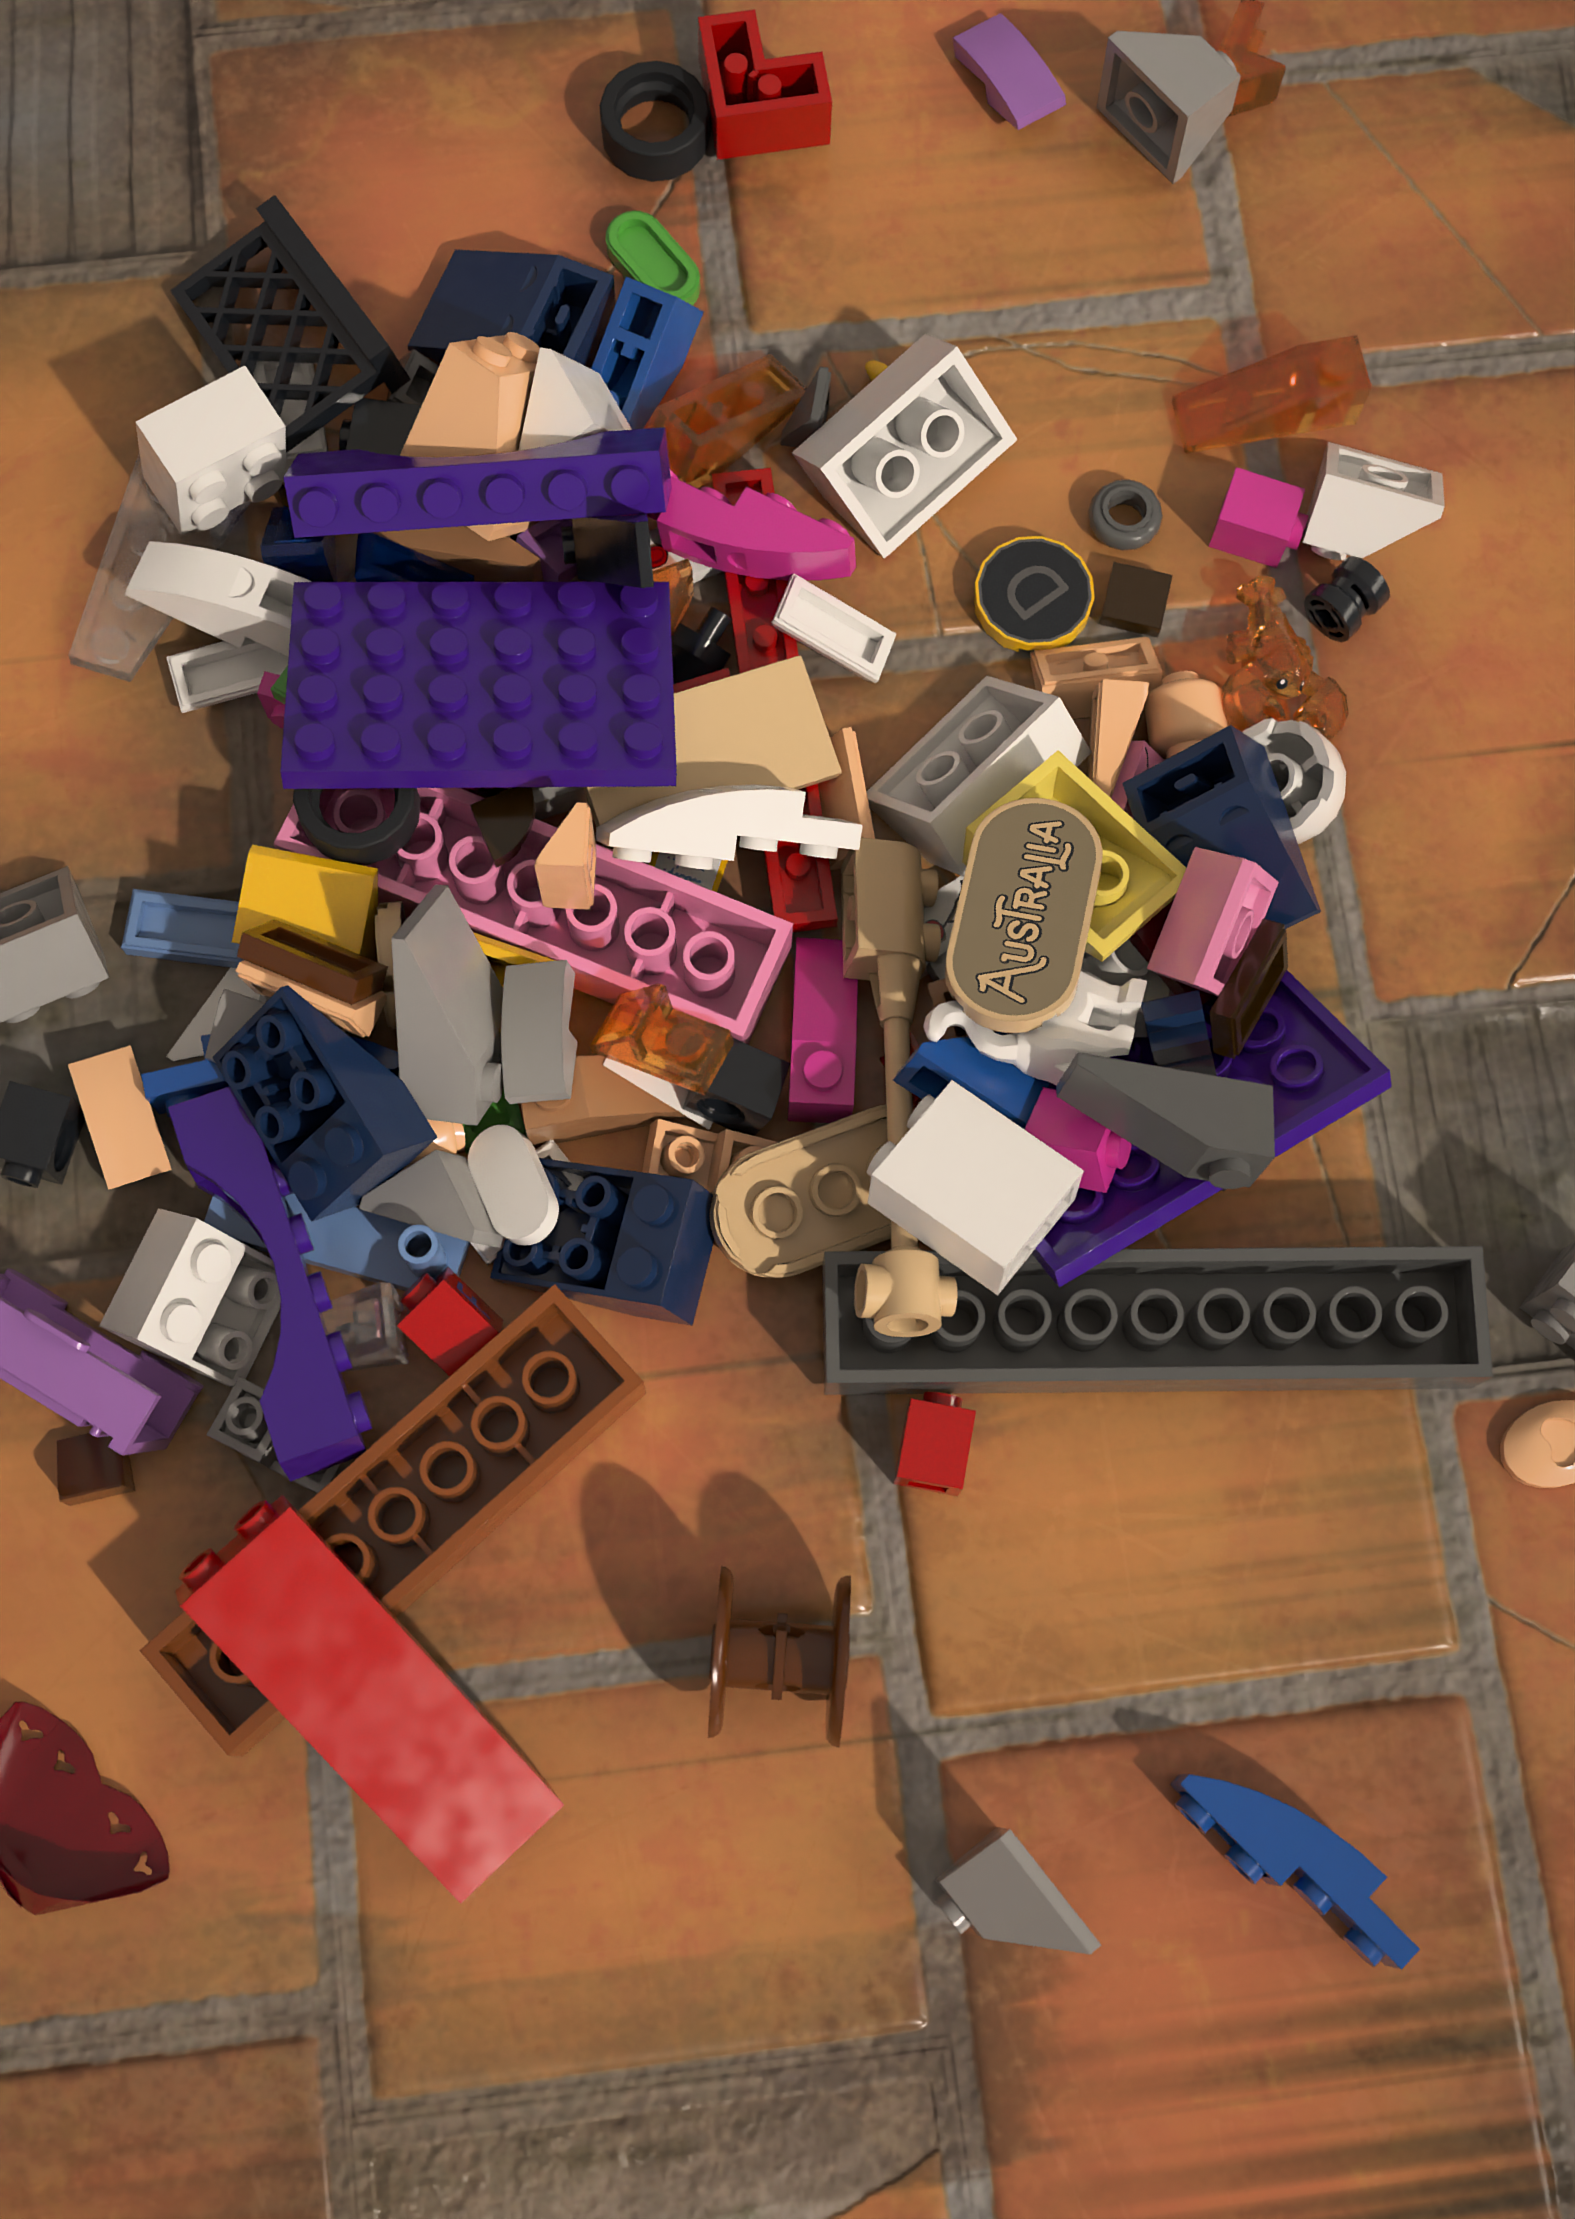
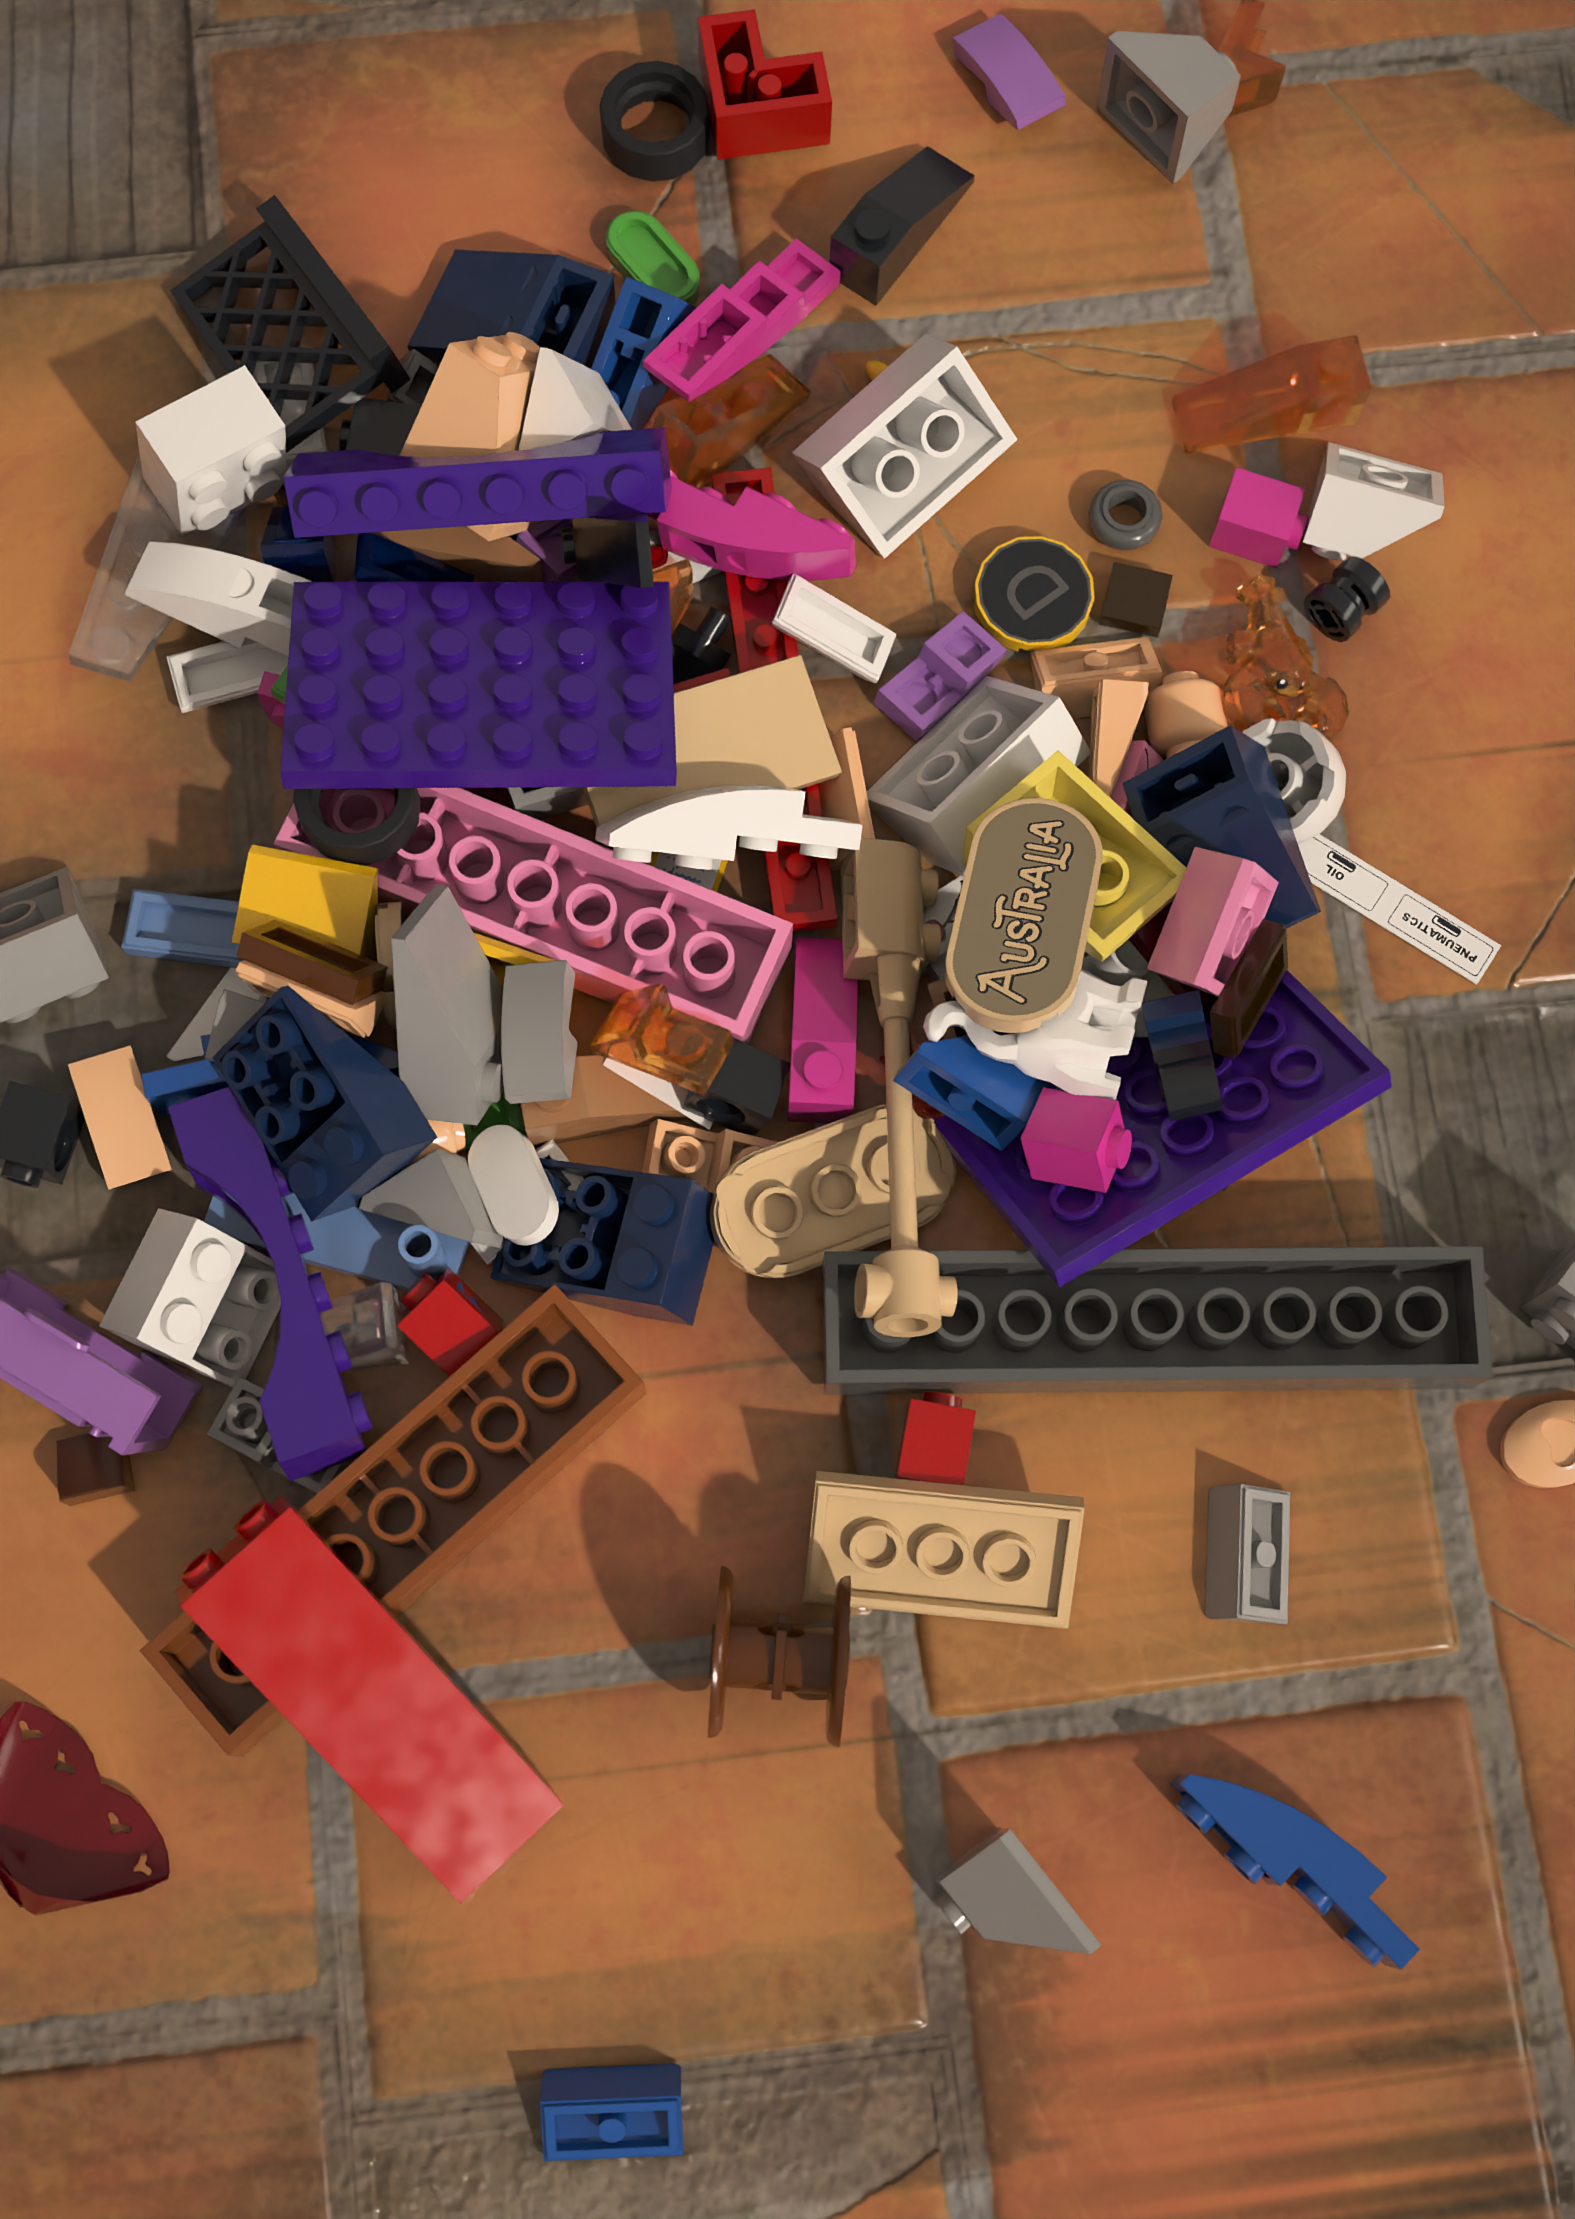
dark brown tile [470,787,536,868] -> none
light nougat slope [534,803,597,910] -> none
dark grey slope [781,366,831,448] -> none
white brick [867,1080,1084,1296] -> none
dark grey slope [1057,1052,1275,1189] -> none
none -> blue slope [540,2064,683,2161]
none -> dark pink slope [643,238,841,402]
none -> tan tile [803,1471,1085,1629]
none -> black slope [829,146,975,306]
none -> medium lavender slope [874,611,1007,742]
none -> light grey slope [1205,1484,1290,1625]
none -> white sticker [1298,834,1502,985]

